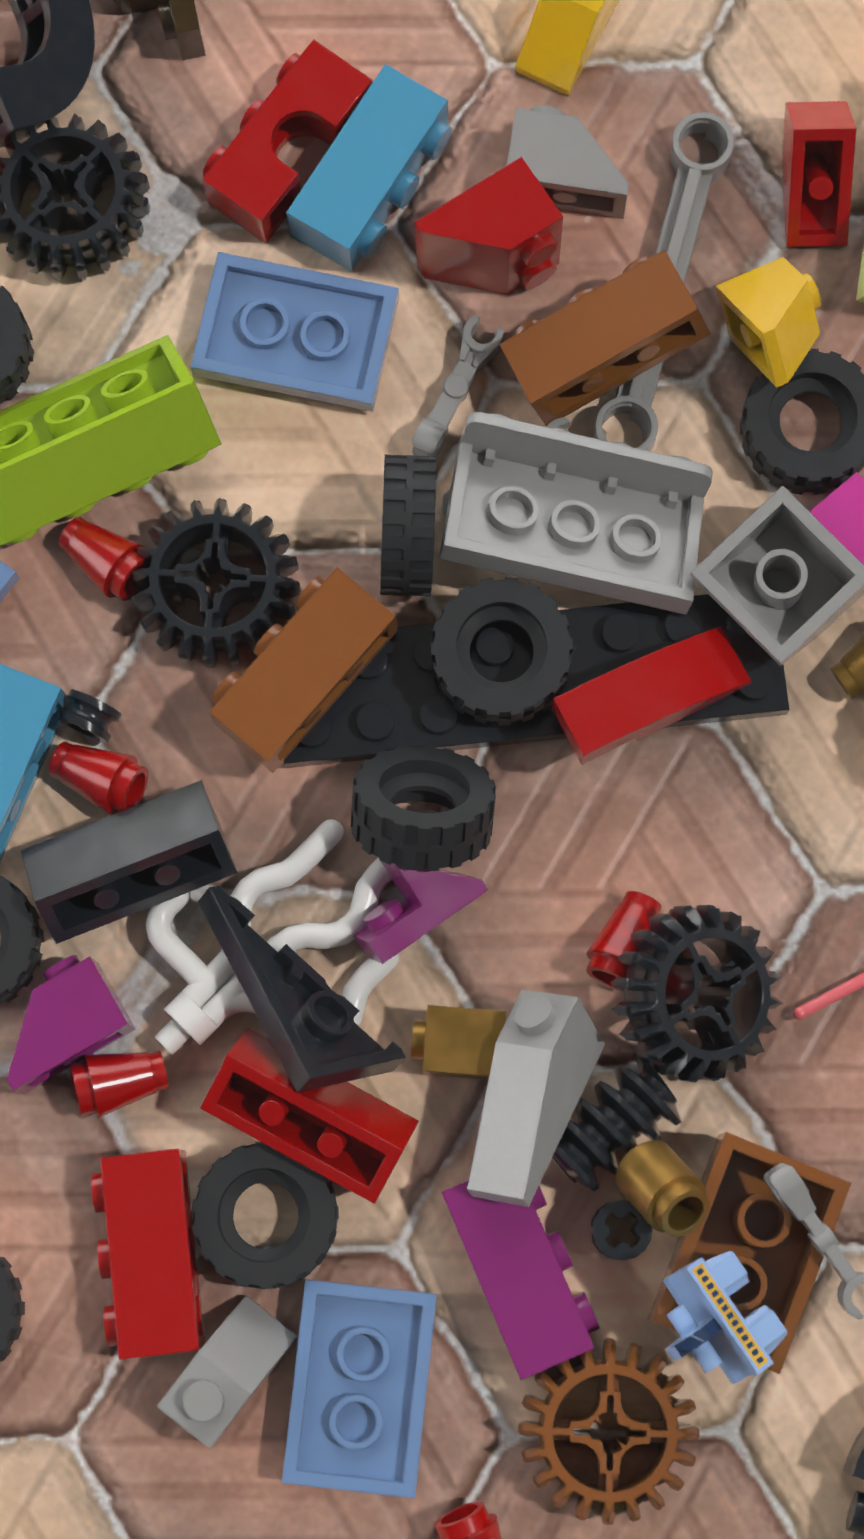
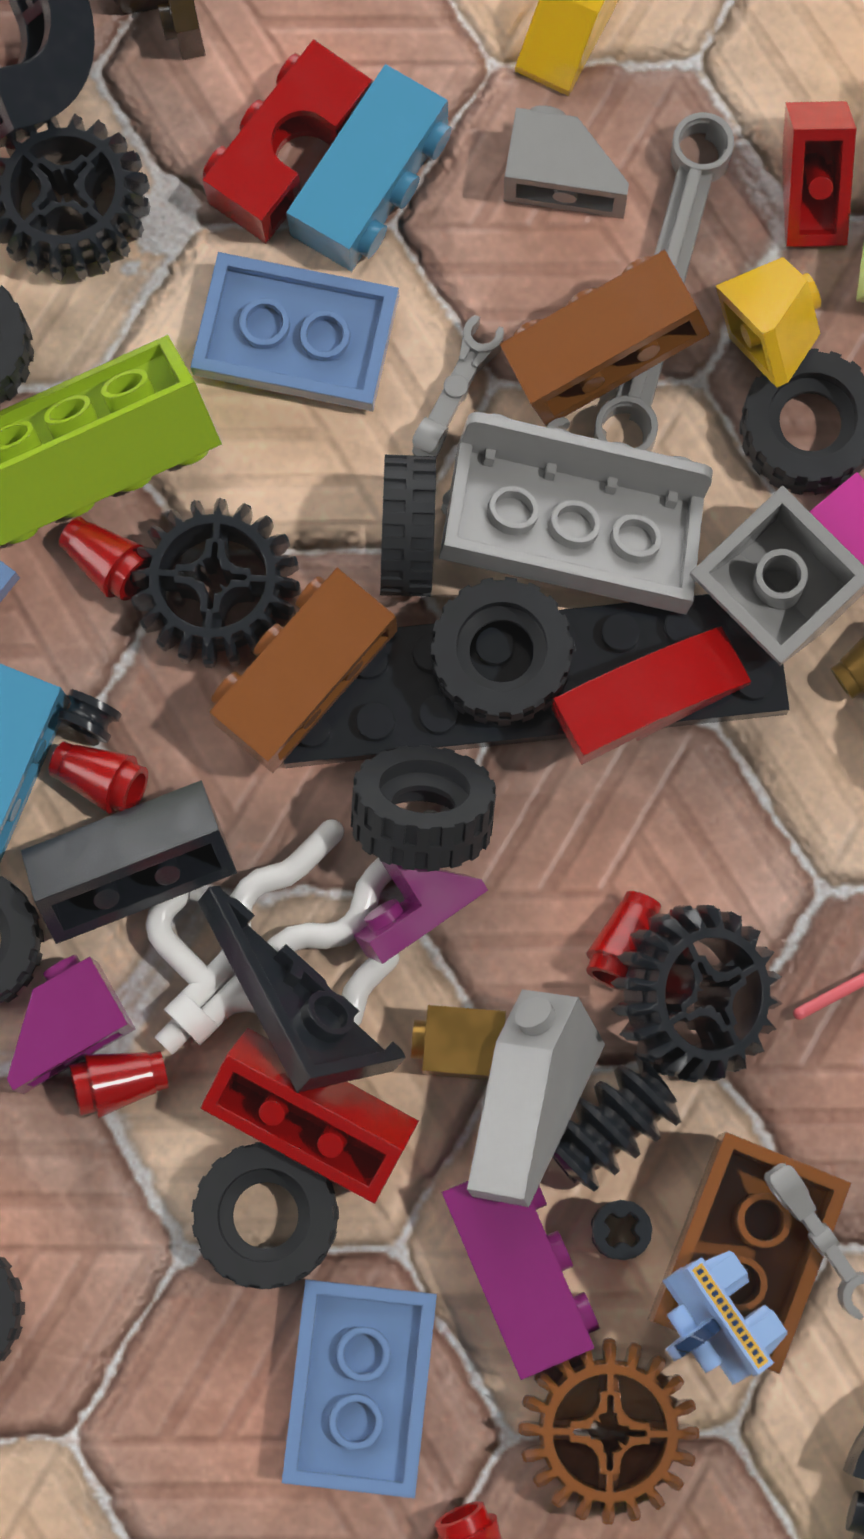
red brick [91,1148,205,1360] -> none
light grey slope [157,1295,298,1449] -> none
red slope [415,156,563,295] -> none
pearl gold brick [616,1140,709,1237] -> none

